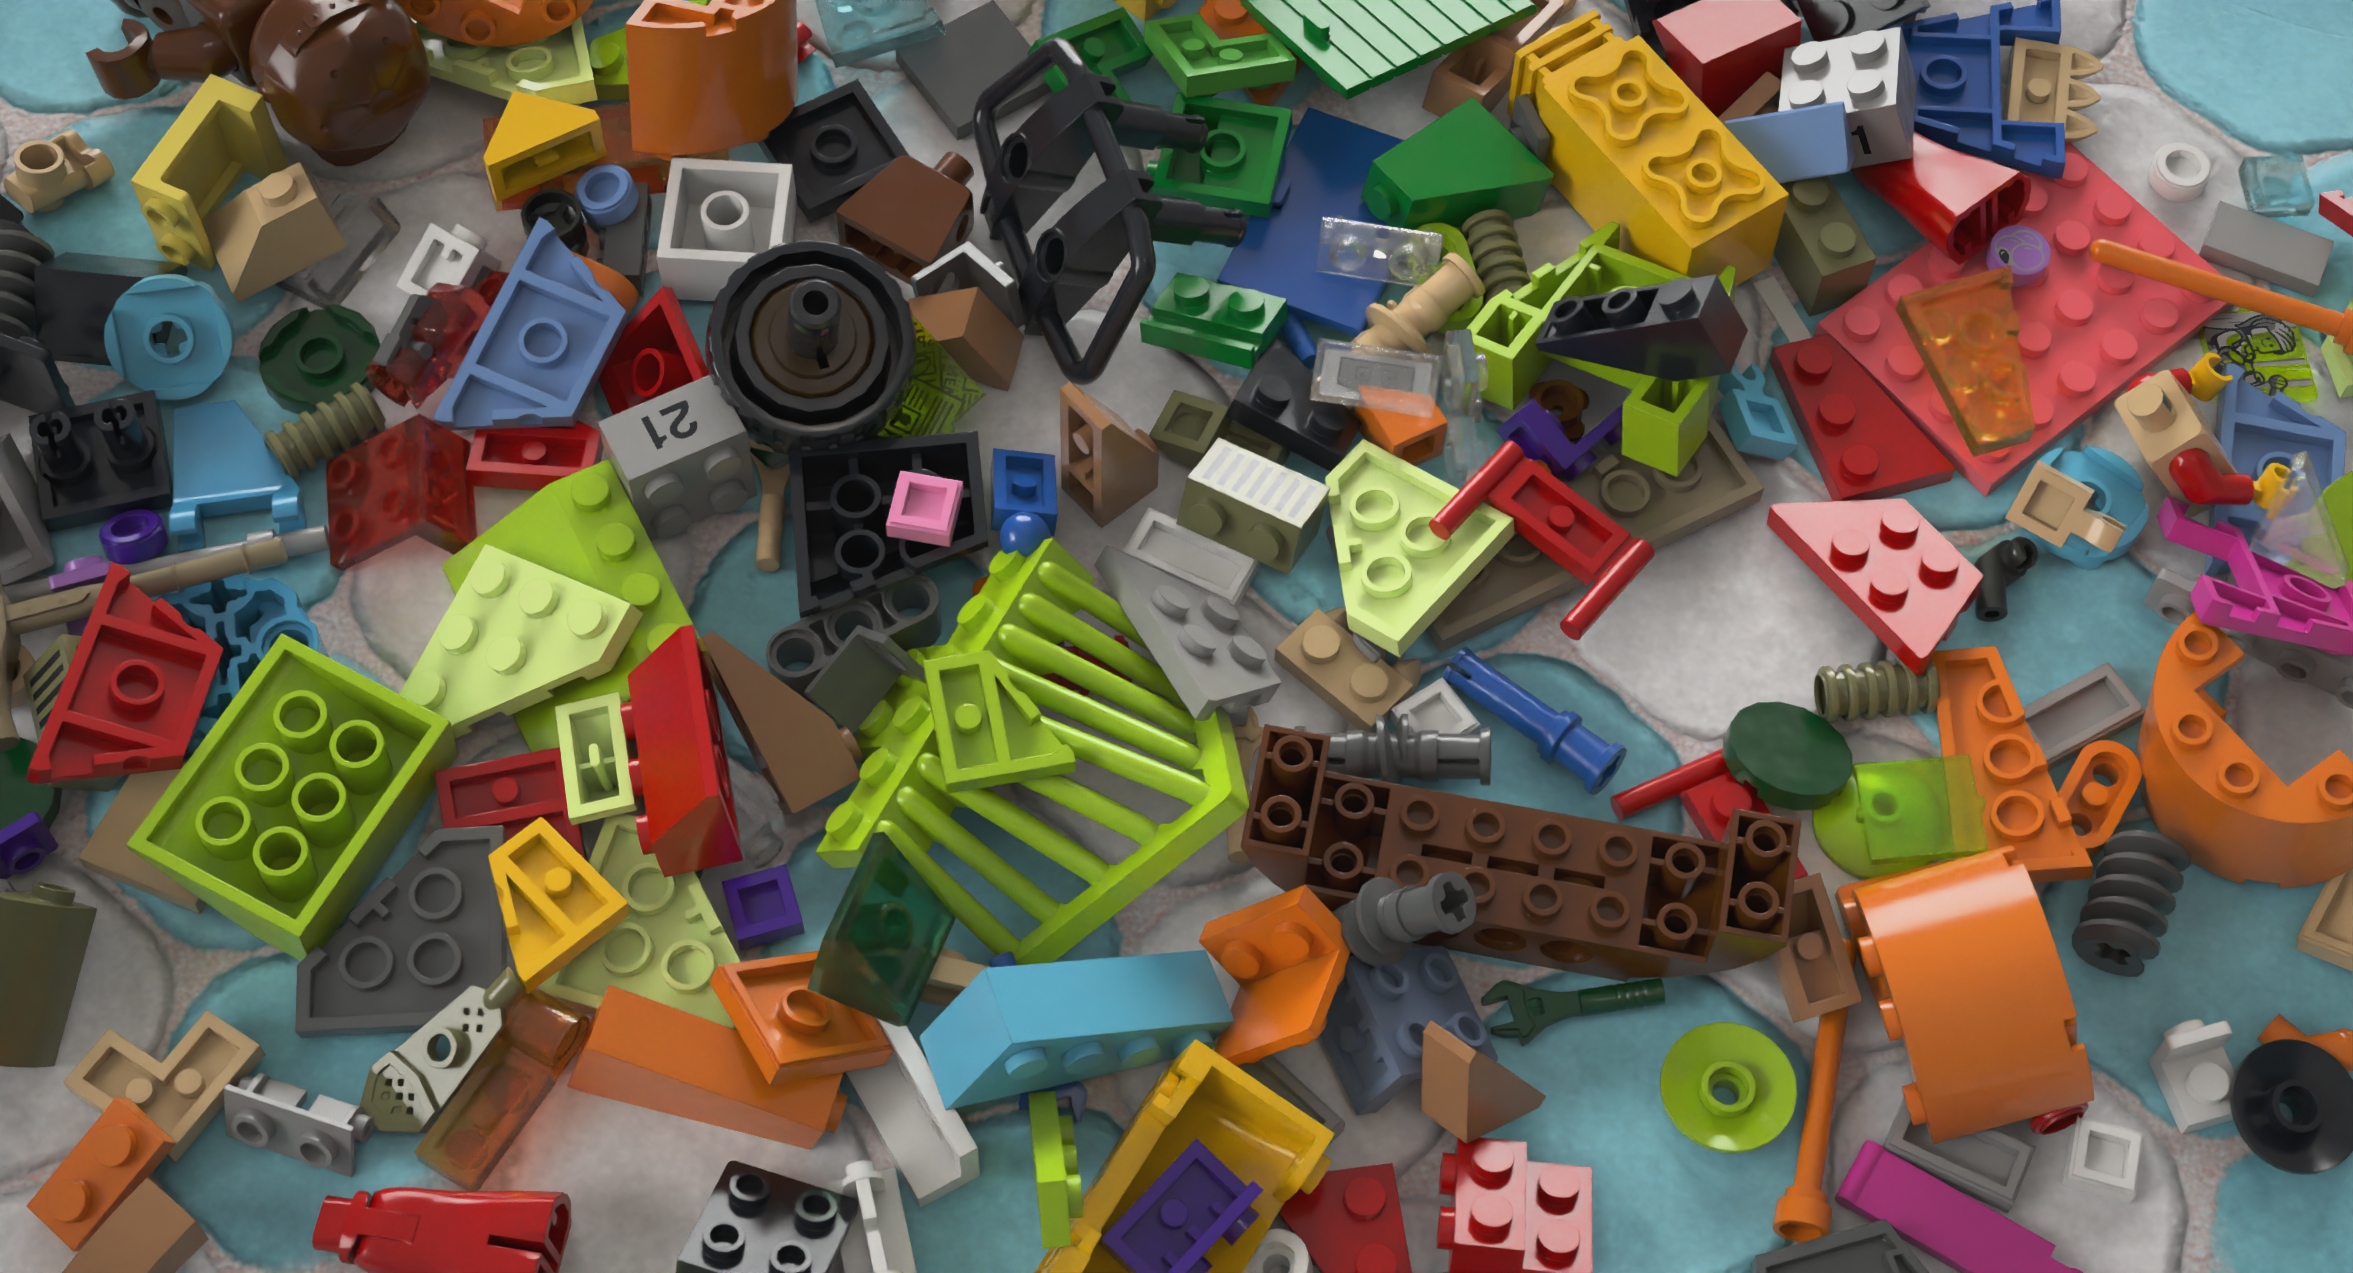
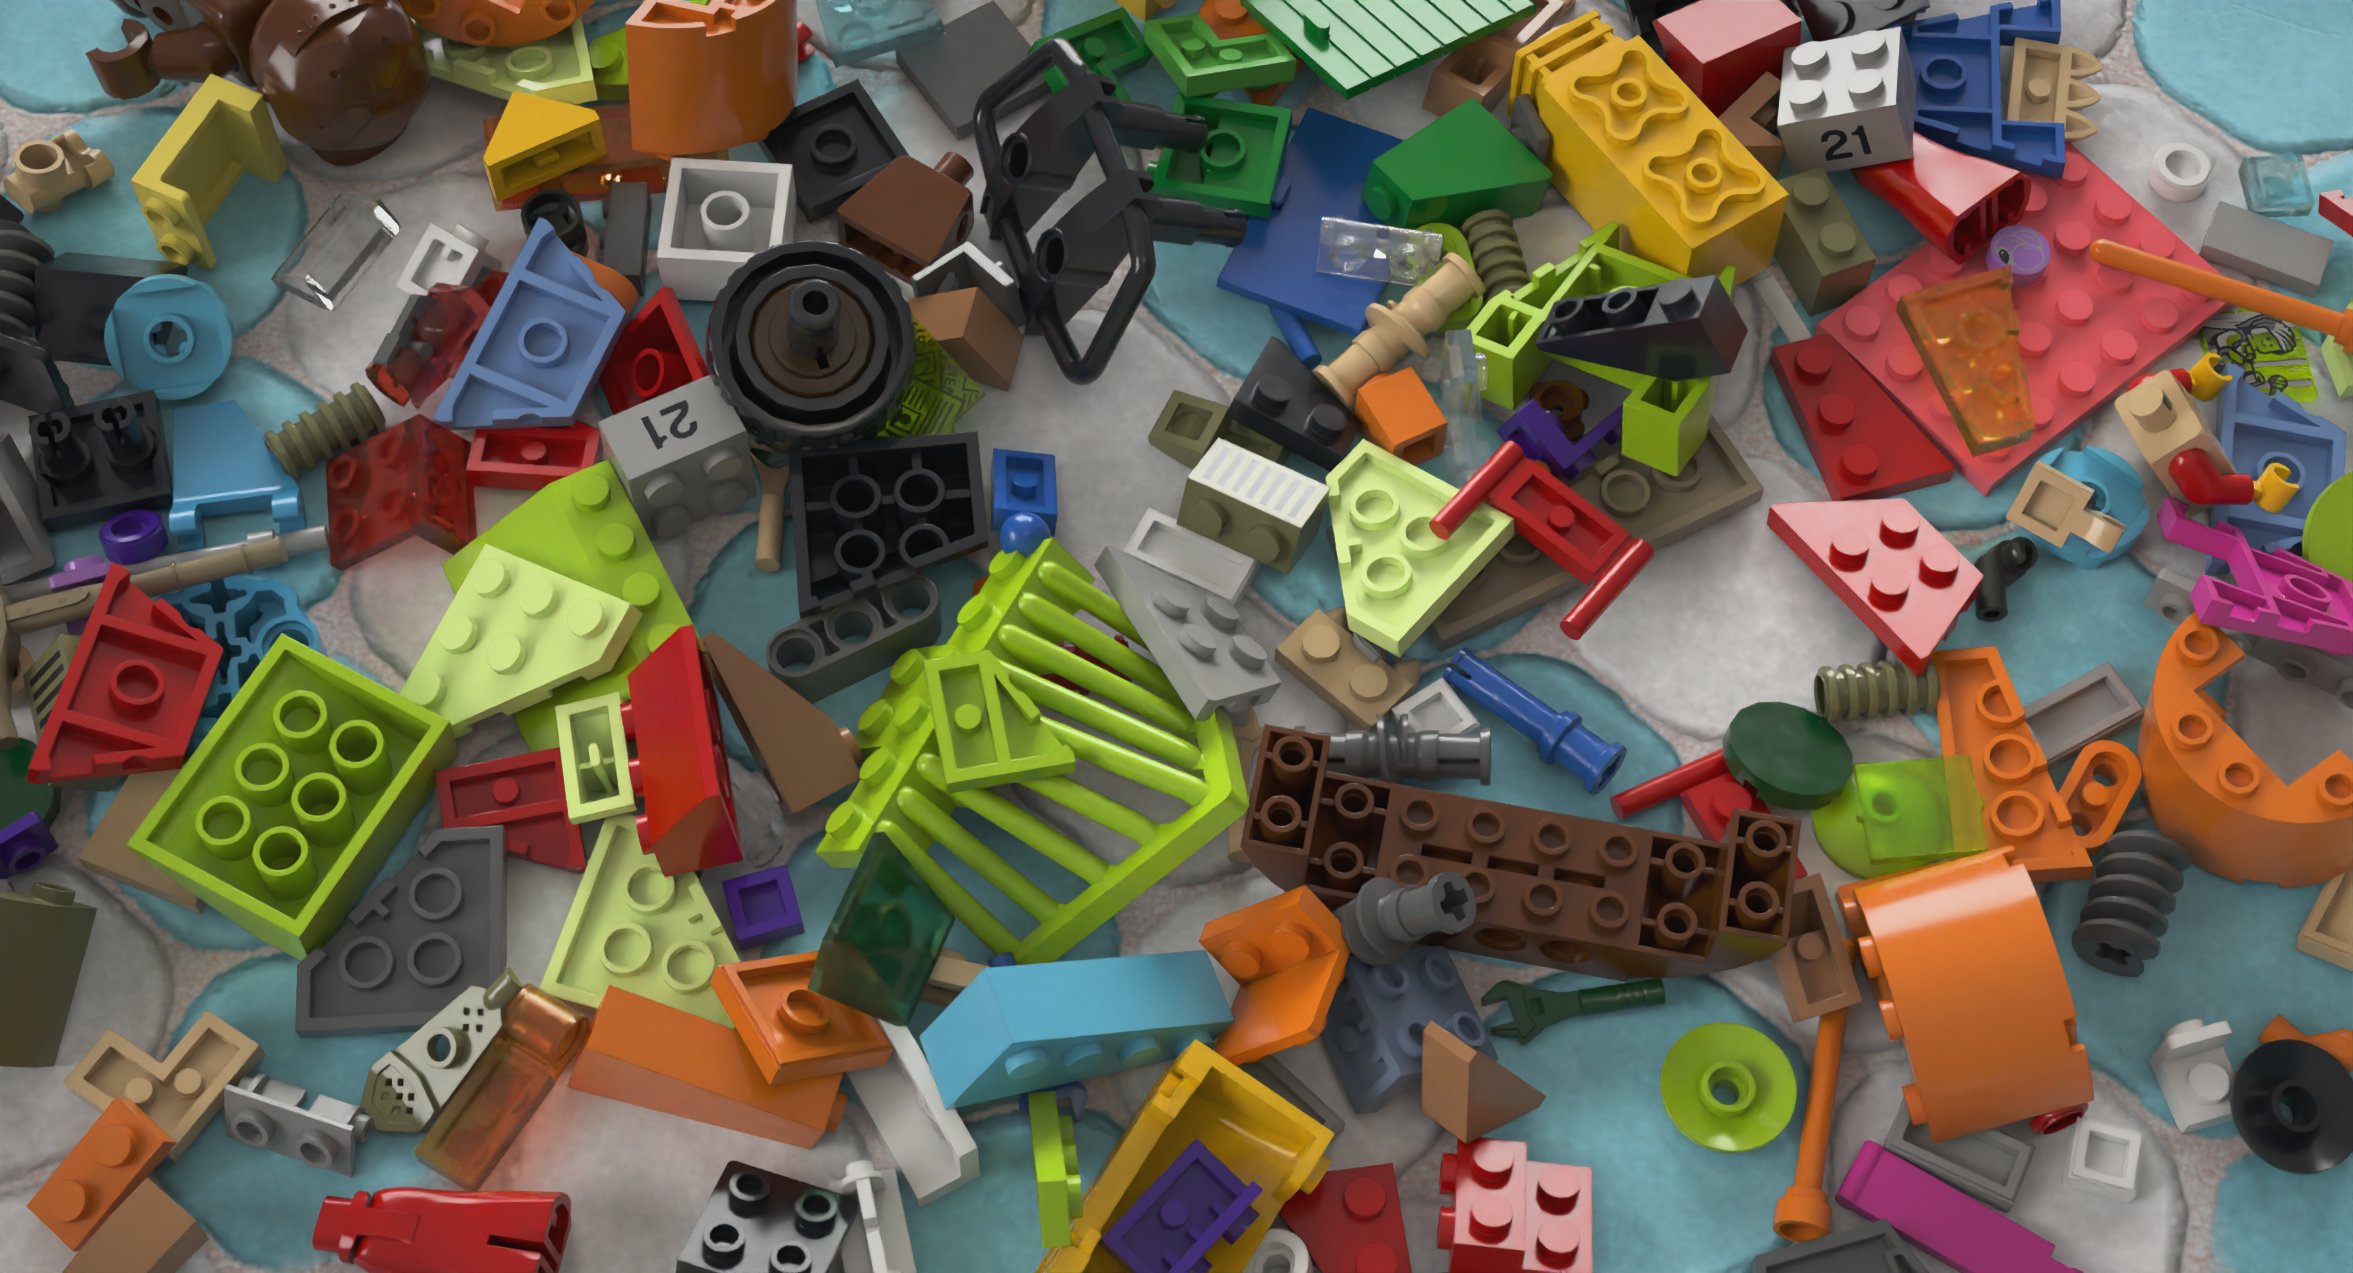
tan slope [202,162,347,303] -> none
dark green tile [258,304,383,415] -> none
yellow wing [488,817,630,994] -> none
medium blue tile [574,164,639,226] -> none
dark grey bracket [804,625,926,734] -> none
bright pink tile [886,471,964,547] -> none
medium nougat slope [1060,381,1160,529] -> none
green plate [1140,272,1288,370] -> none
clear slope [1309,338,1442,418] -> none
medium azure plate [1718,363,1798,461] -> none
medium blue slope [1724,101,1855,183] -> none
clear slope [2248,451,2349,589] -> none

